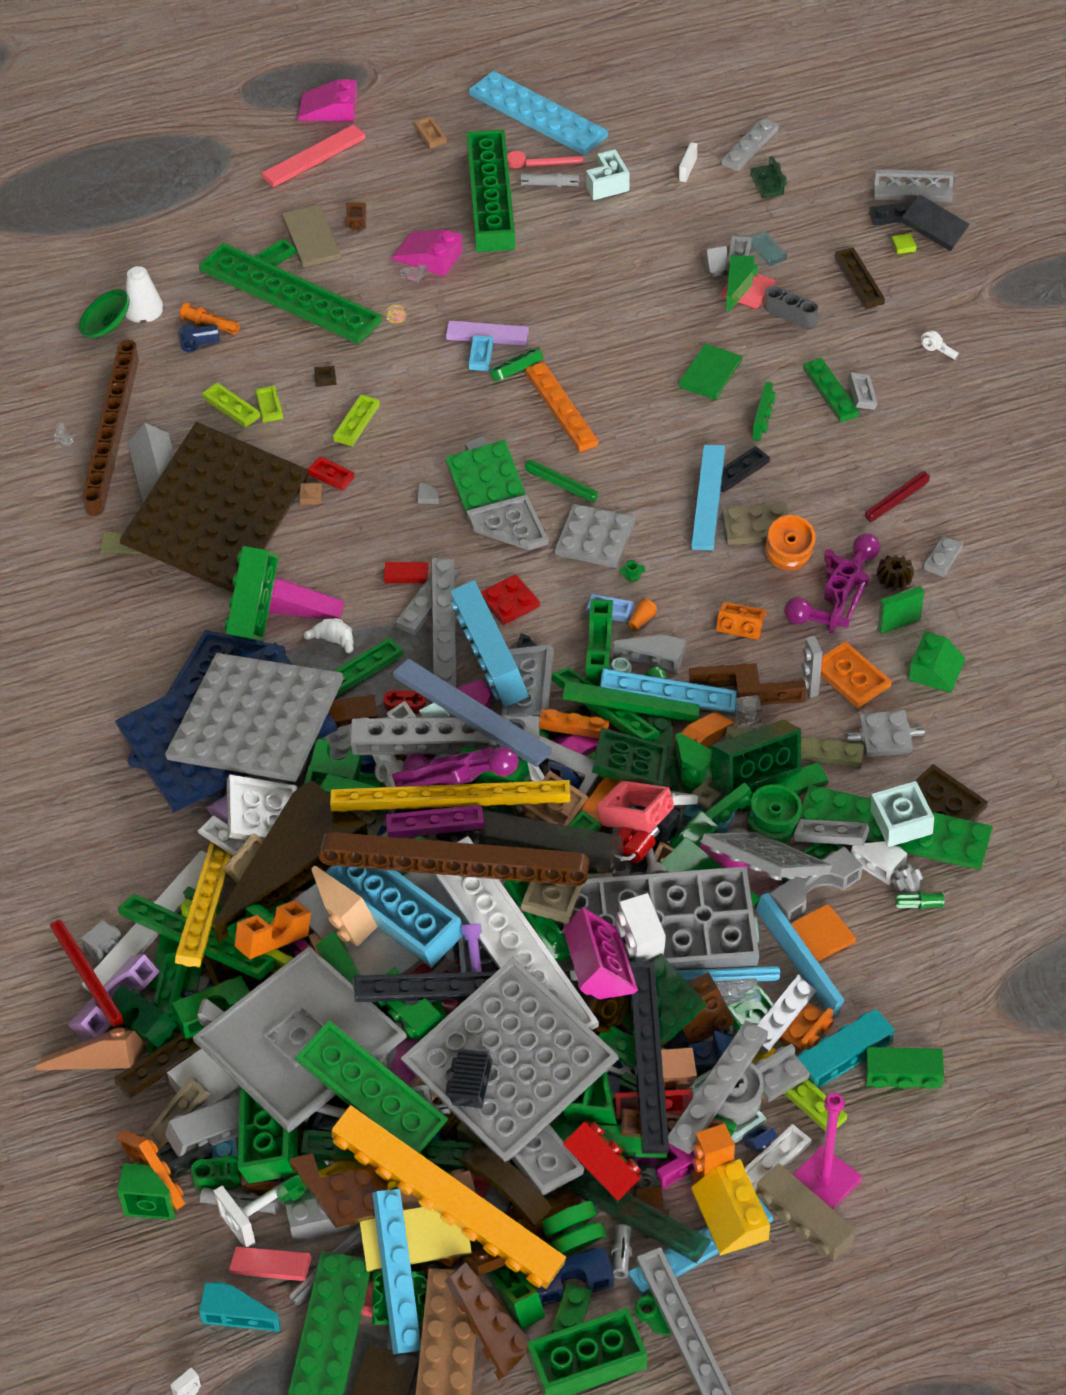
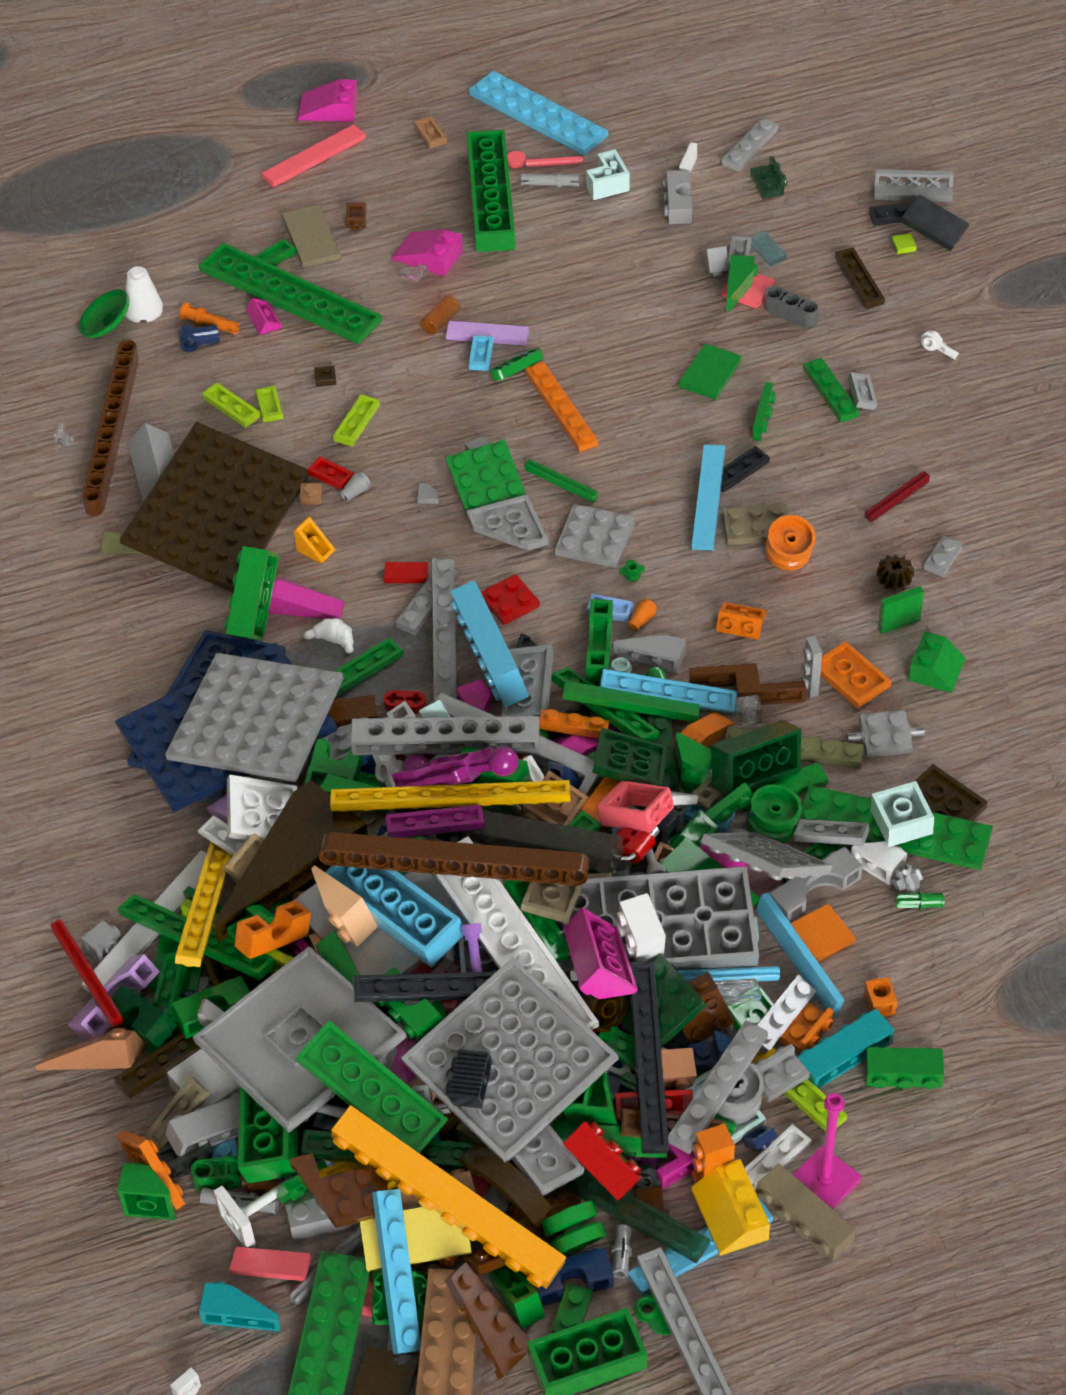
clear tile [386,305,406,324] -> none
sand blue tile [393,658,552,767] -> none
magenta piece [784,534,881,634] -> none
none -> dark pink slope [246,298,282,334]
none -> light orange slope [294,516,336,564]
none -> light grey cone [339,472,371,502]
none -> clear orange pin [420,295,460,335]
none -> light grey arch [663,170,692,224]
none -> orange brick [864,977,897,1017]

